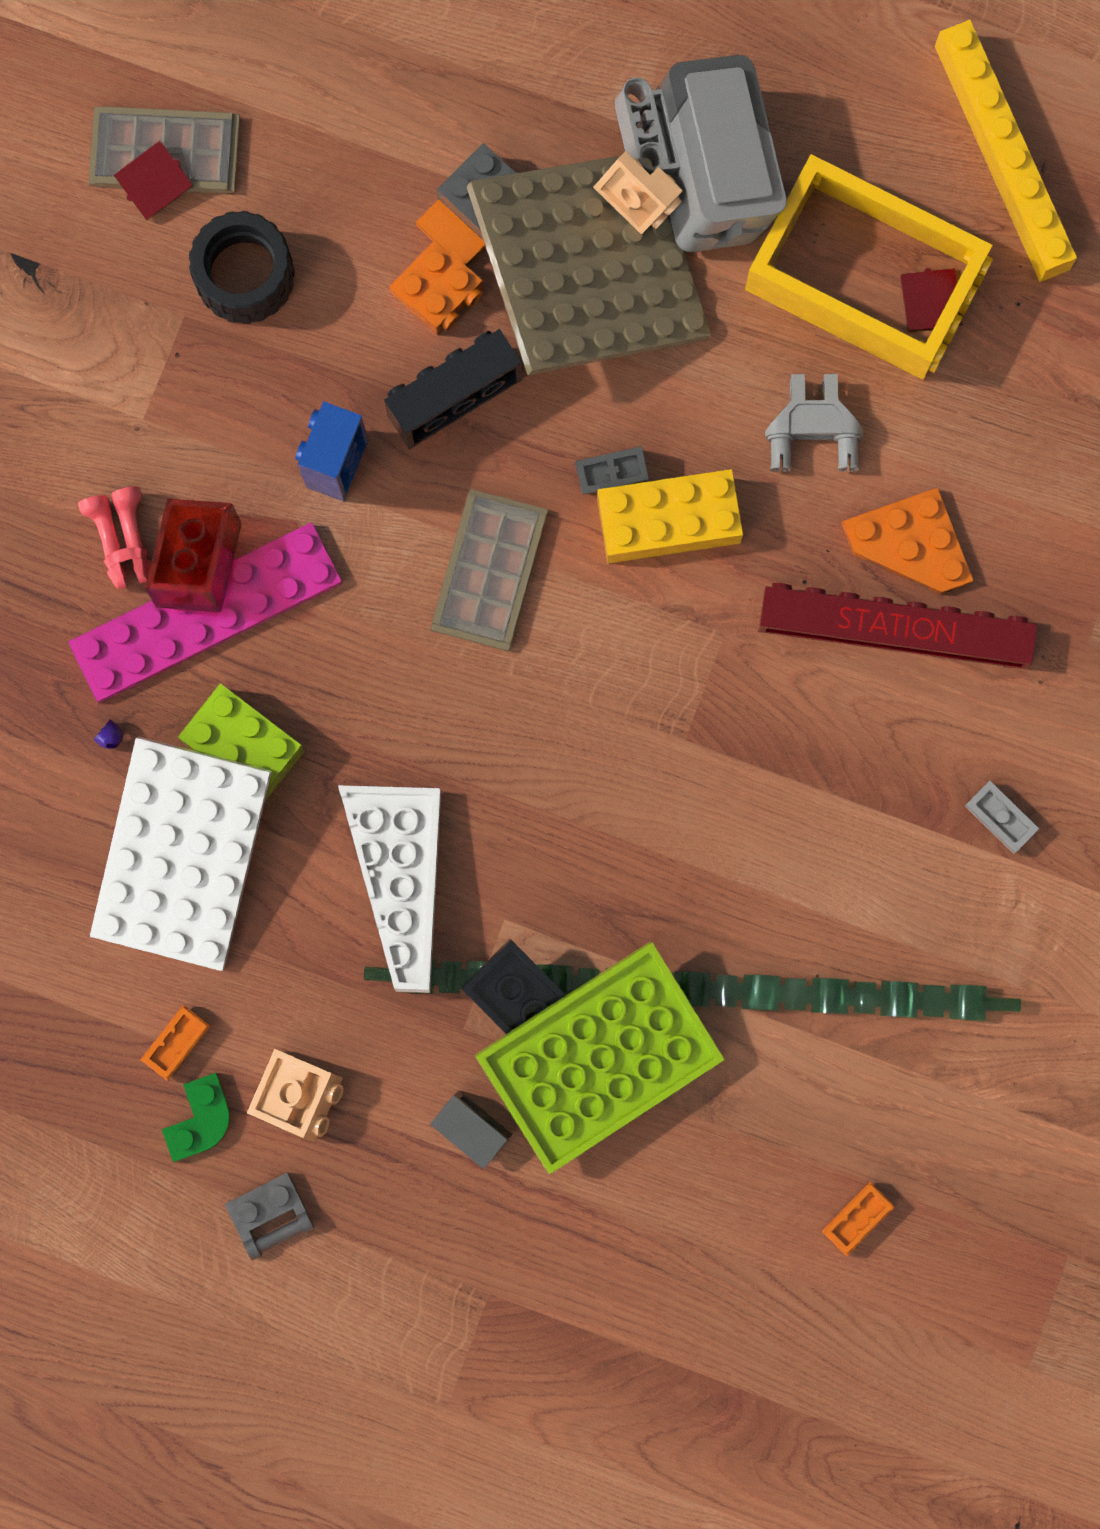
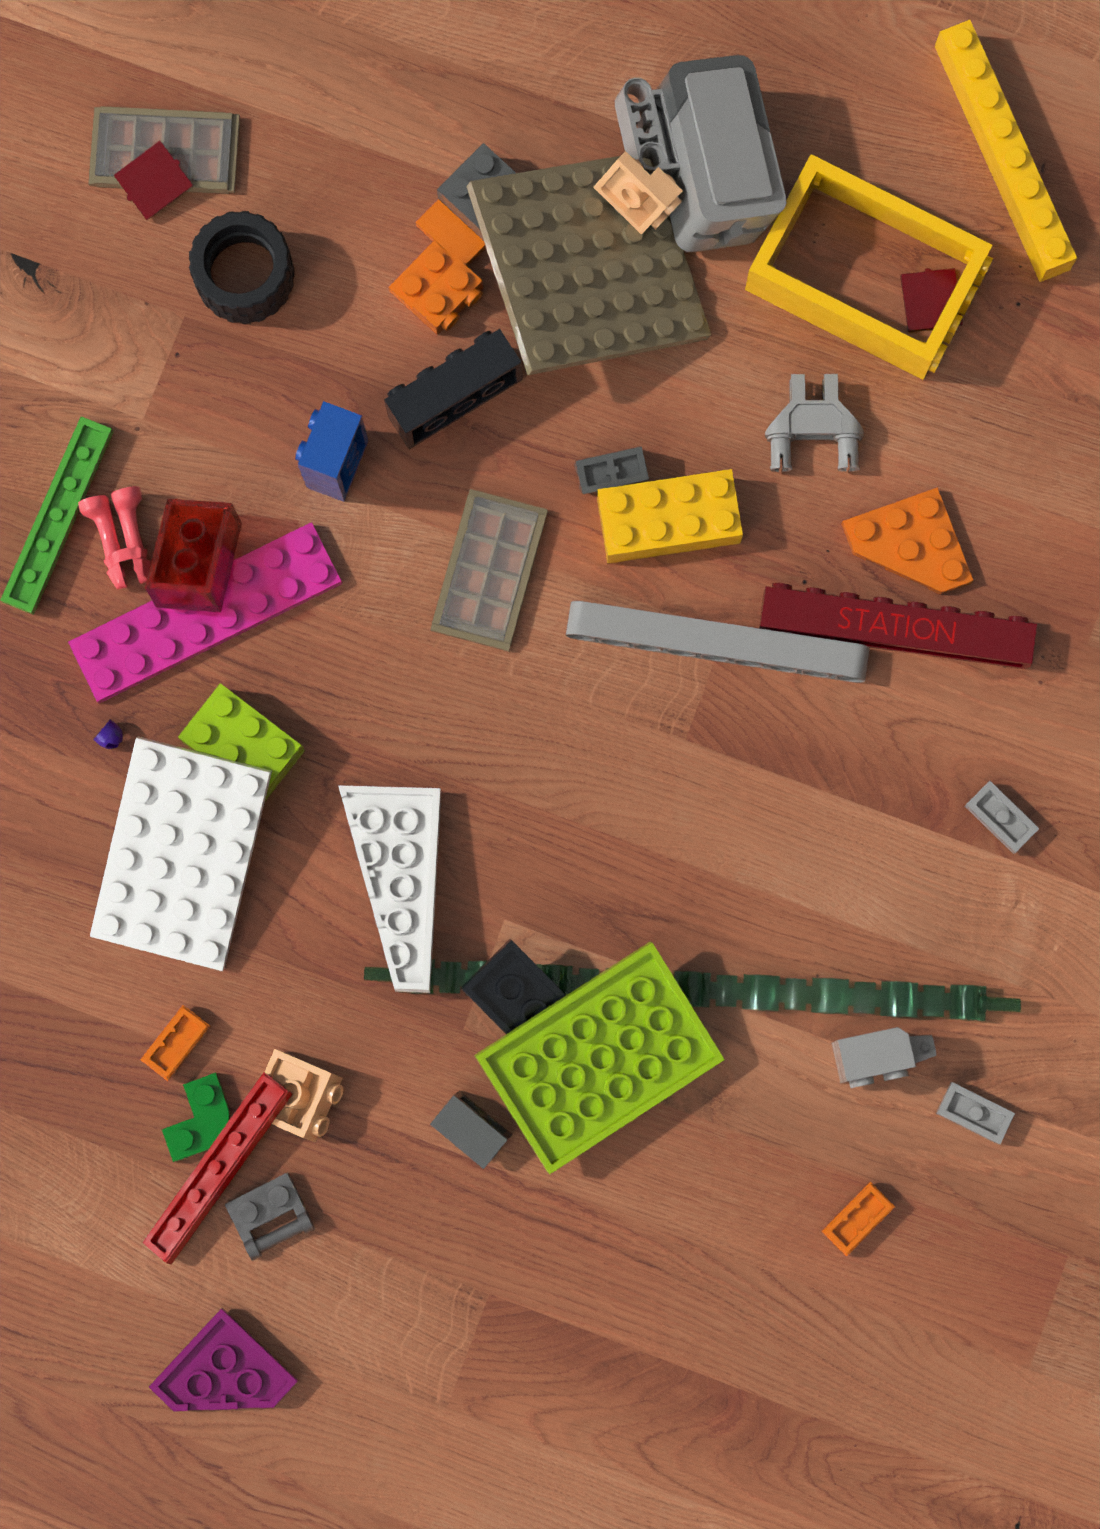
none -> bright green plate [0,416,114,615]
none -> red tile [142,1072,293,1265]
none -> magenta plate [149,1308,299,1412]
none -> light grey beam [566,601,870,683]
none -> light grey hinge [831,1027,936,1088]
none -> light grey plate [936,1082,1015,1145]

